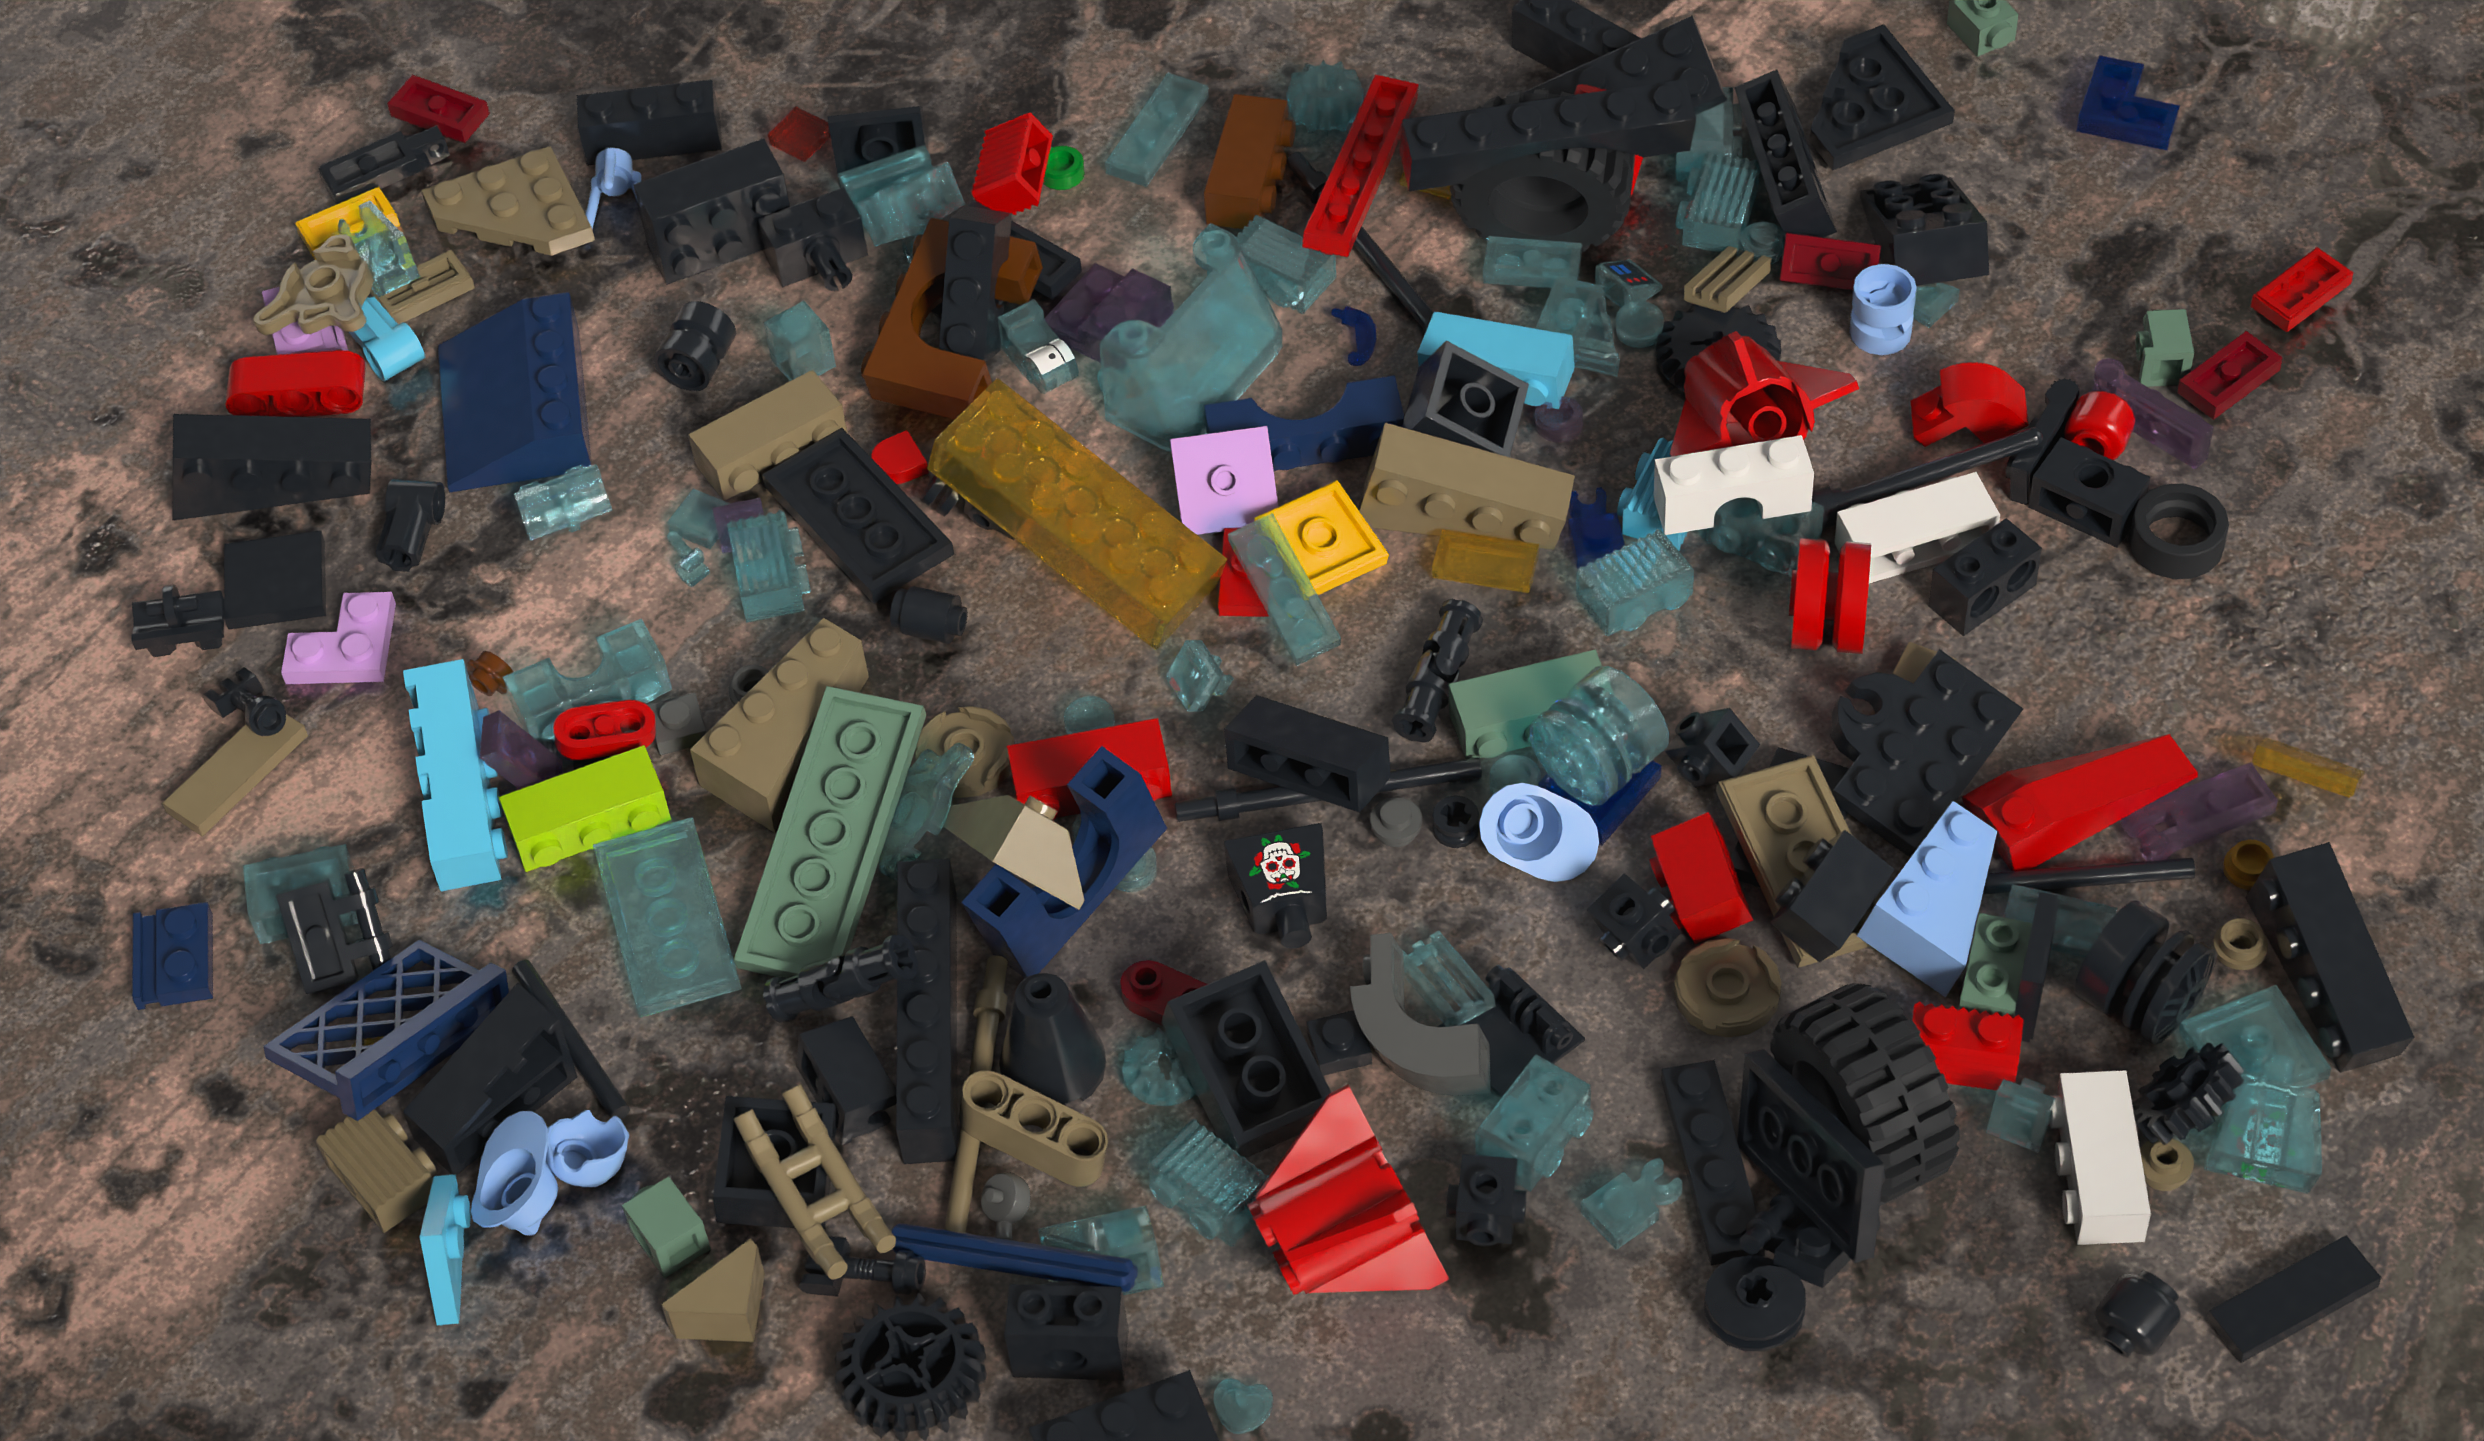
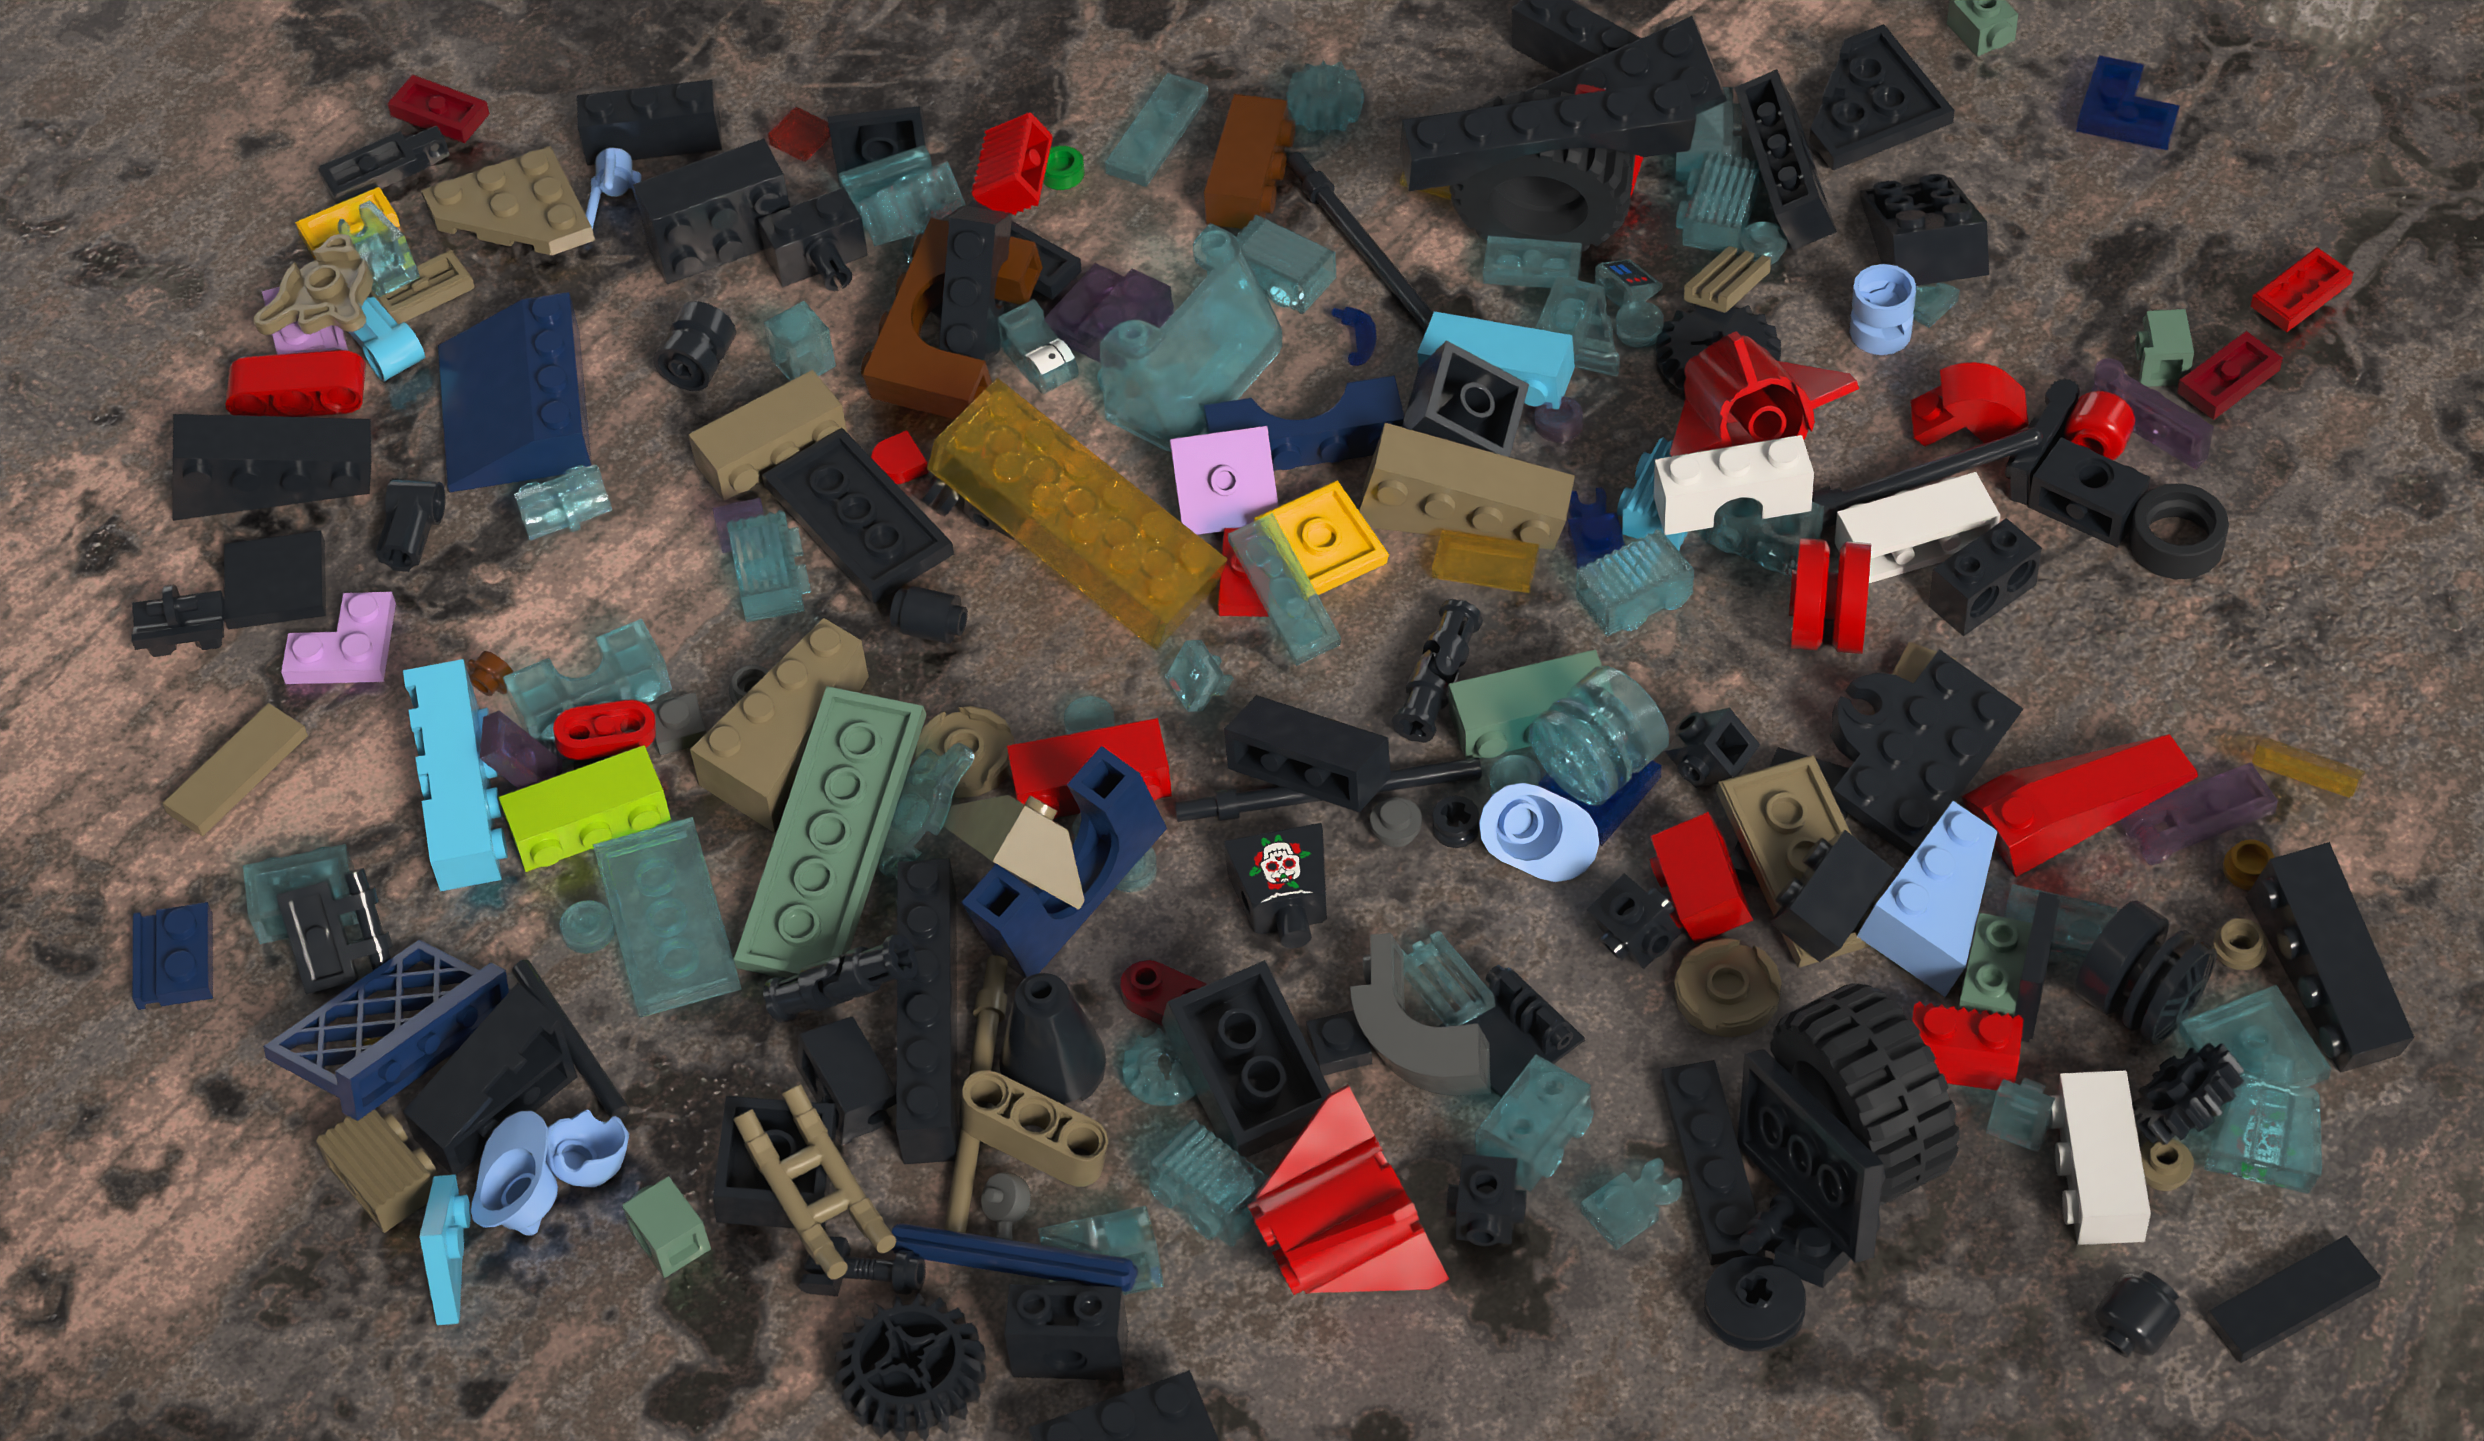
black hinge [202,667,286,736] -> none
dark tan slope [661,1239,765,1342] -> none
clear light blue tile [667,489,736,549] -> none
clear light blue hand [667,531,710,587] -> none
clear light blue piece [1213,1378,1273,1434] -> none
red plate [1302,74,1419,257] -> none
dark red plate [1780,233,1882,290] -> none
black bar [1983,858,2195,894] -> none
none -> clear light blue tile [560,900,615,954]

